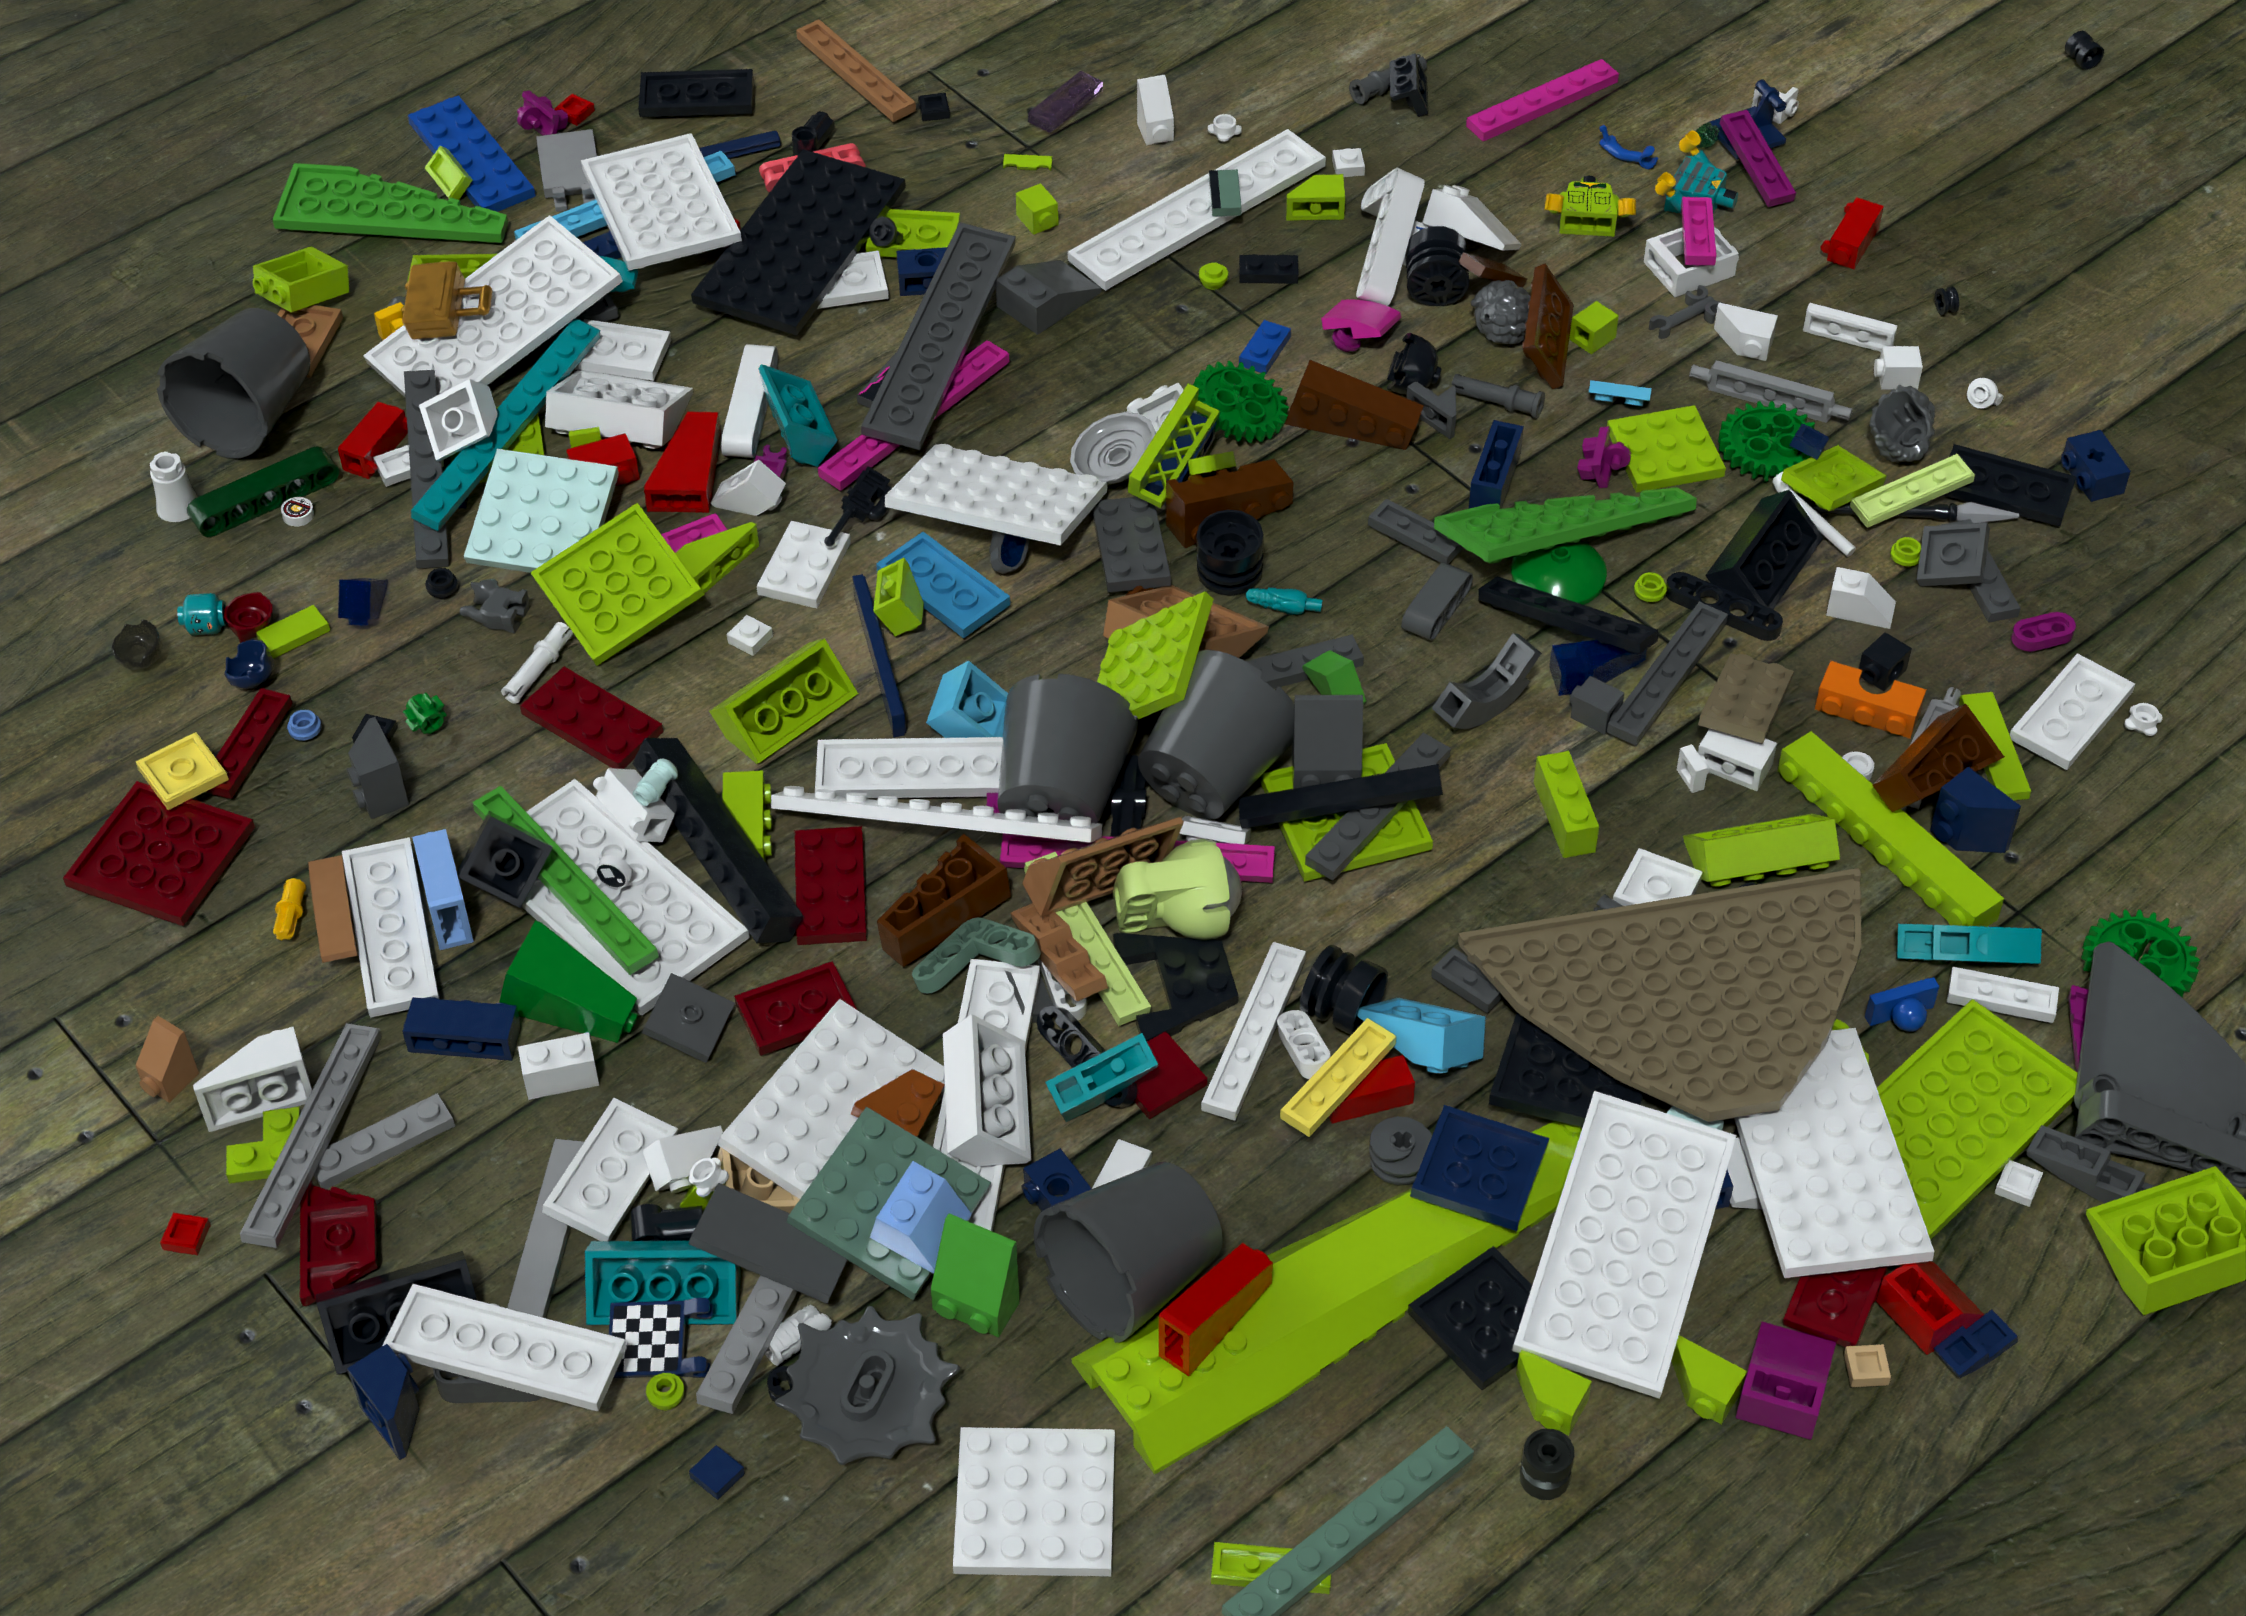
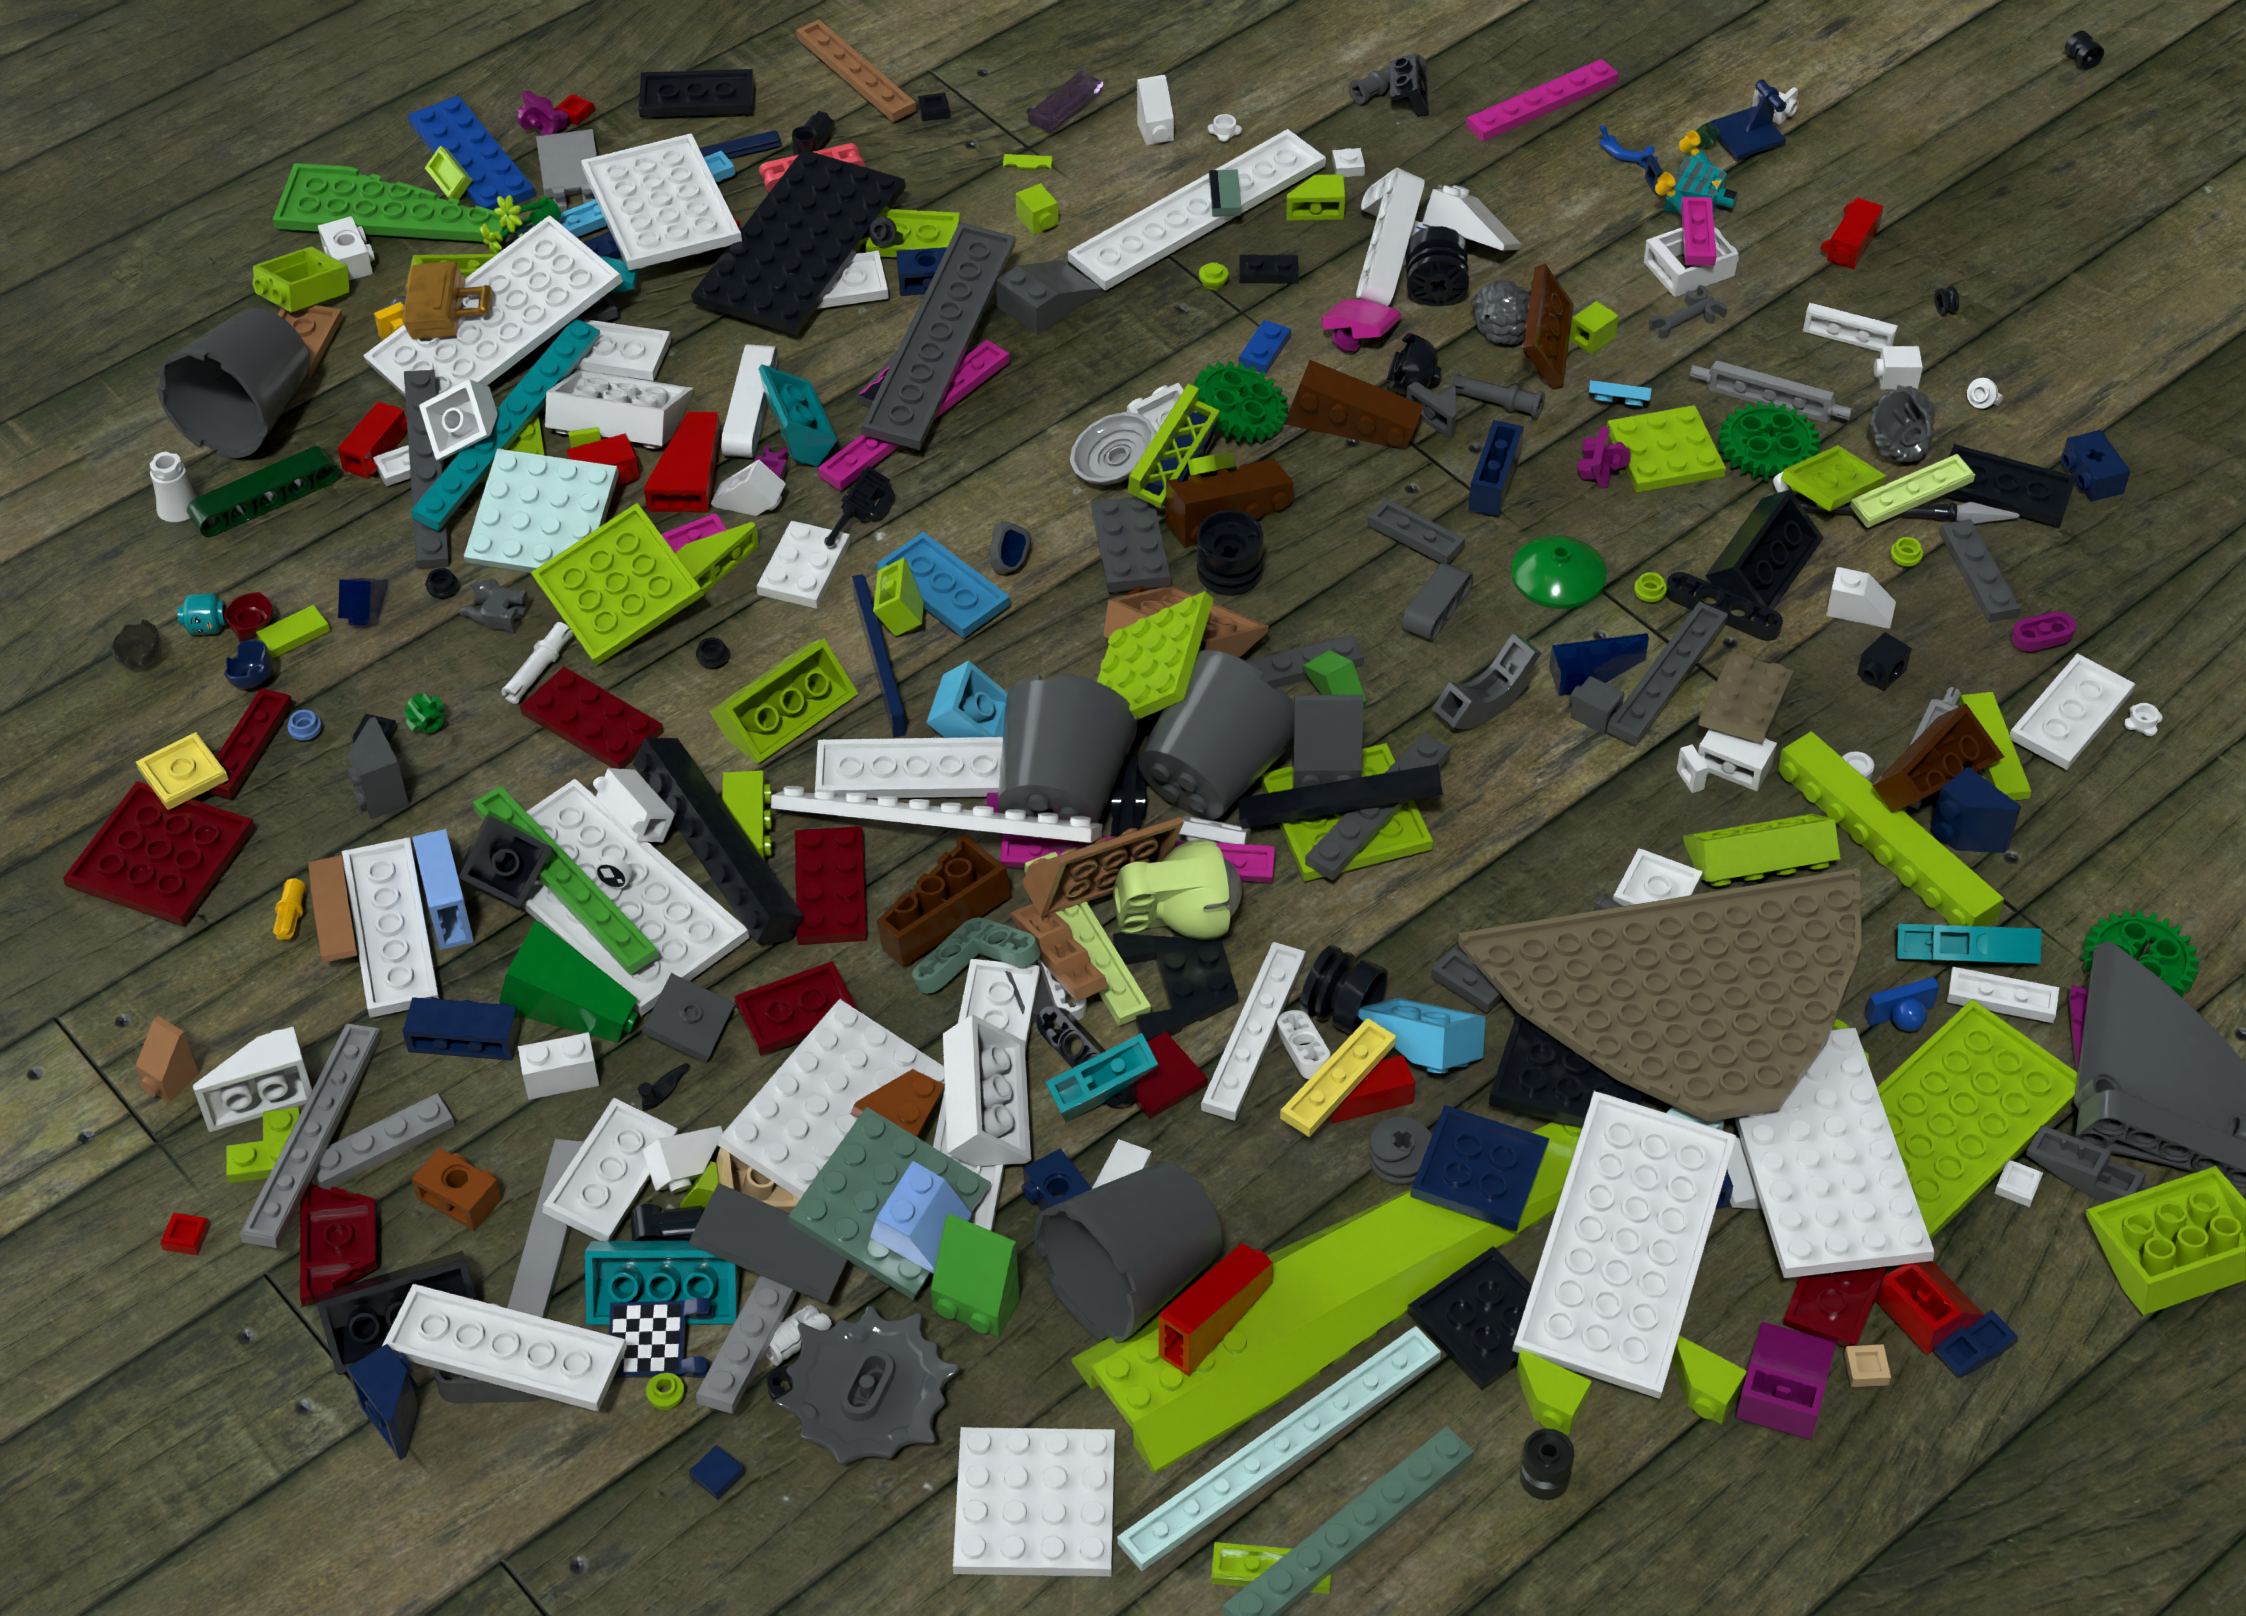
tile [281,497,314,527] -> none
light aqua arm [633,758,678,806] -> none
white plate [689,1158,729,1197] -> none
white plate [727,615,773,656] -> none
white plate [885,444,1107,545] -> none
teal piece [1246,587,1323,615] -> none
bright green wing [1434,488,1697,563] -> none
reddish brown tile [1458,252,1527,287] -> none
black plate [1478,576,1658,654] -> none
lime brick [1534,751,1599,858] -> none
lime torso [1544,175,1636,237] -> none
white slope [1714,303,1778,361] -> none
magenta plate [1719,110,1796,207] -> none
white bar [1782,487,1856,557] -> none
dark blue tile [1789,424,1829,460] -> none
orange arch [1815,661,1927,739] -> none
dark grey plate [1917,522,1990,586] -> none
none -> white brick [318,216,375,280]
none -> dark orange brick [411,1148,502,1231]
none -> plant [479,195,561,254]
none -> black bar [638,1063,690,1111]
none -> black plate [696,637,729,667]
none -> light aqua plate [1117,1326,1441,1571]
none -> dark blue slope [1645,155,1664,196]

